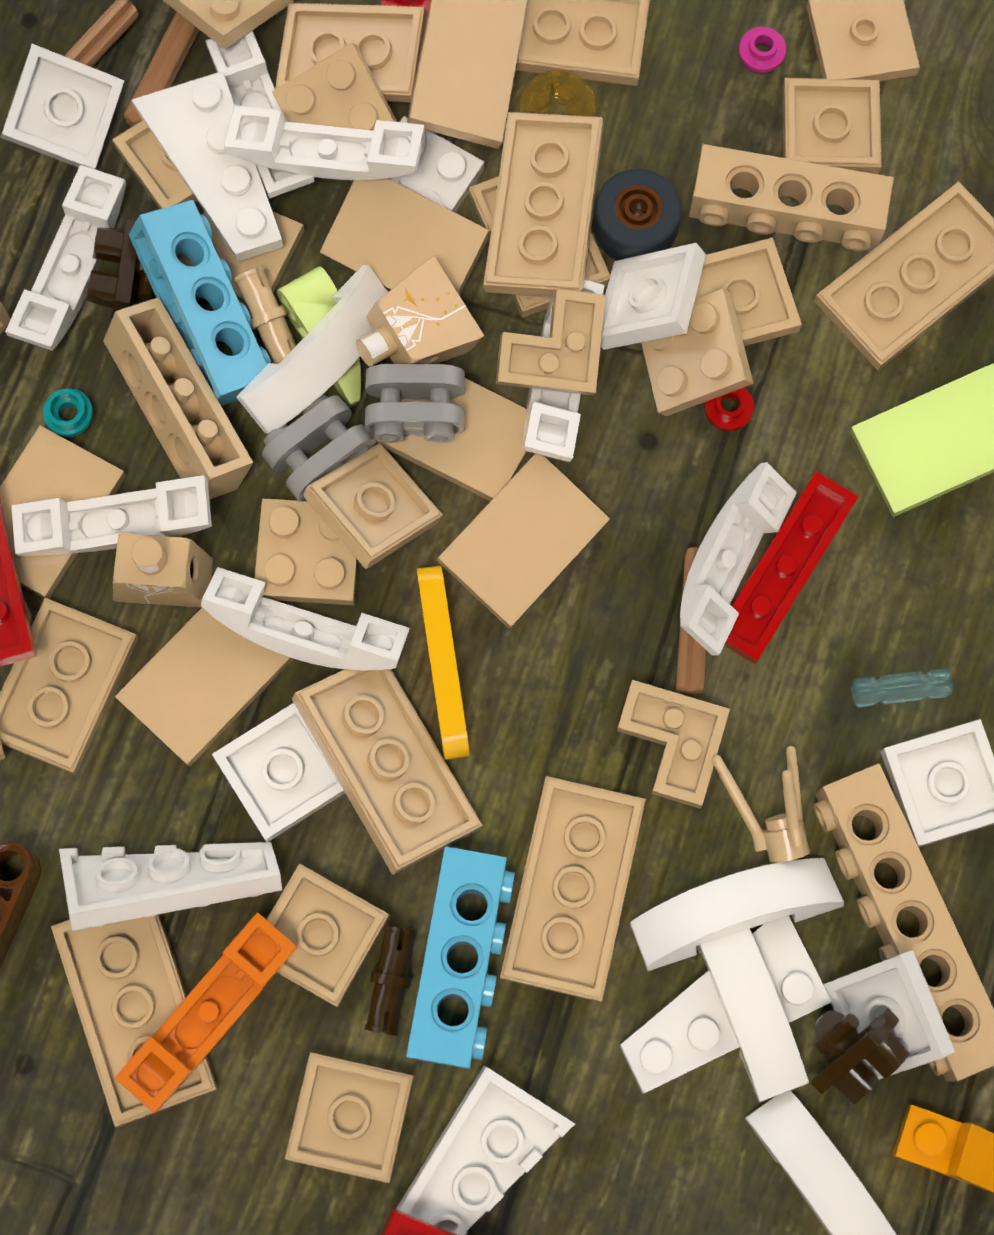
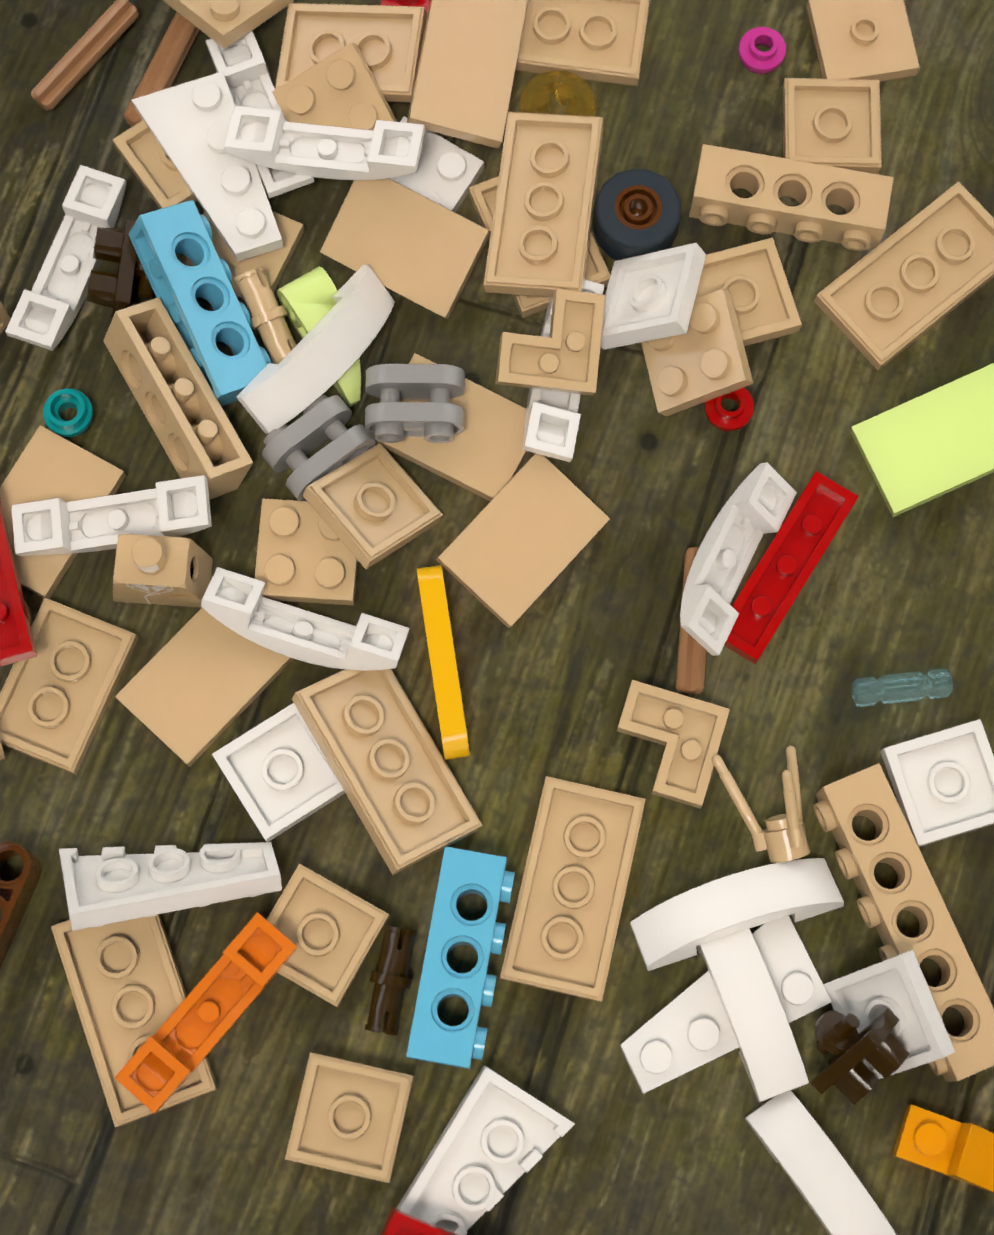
white plate [0,44,124,169] -> none
tan torso [356,256,484,366] -> none

